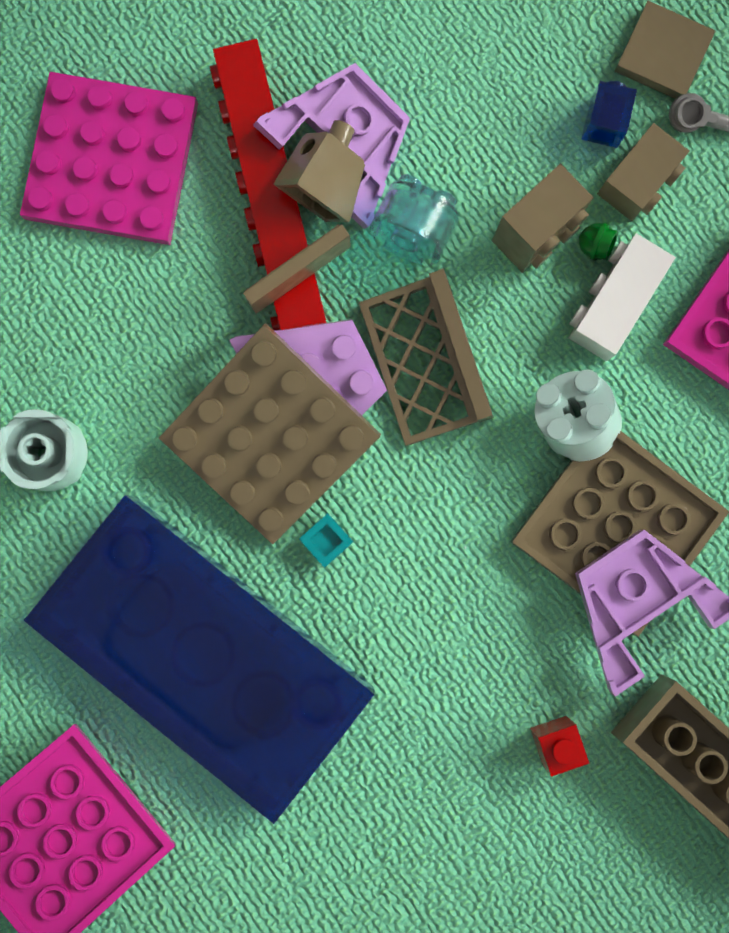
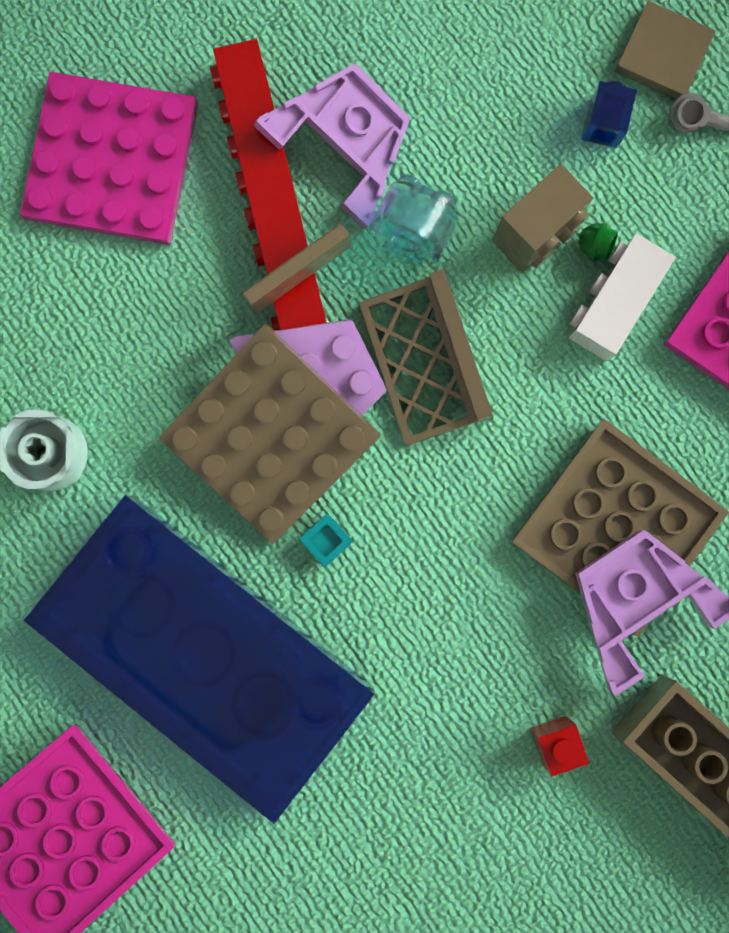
dark tan torso [274,120,365,222] -> none
light aqua brick [535,370,622,462] -> none
dark tan brick [597,123,690,221] -> none

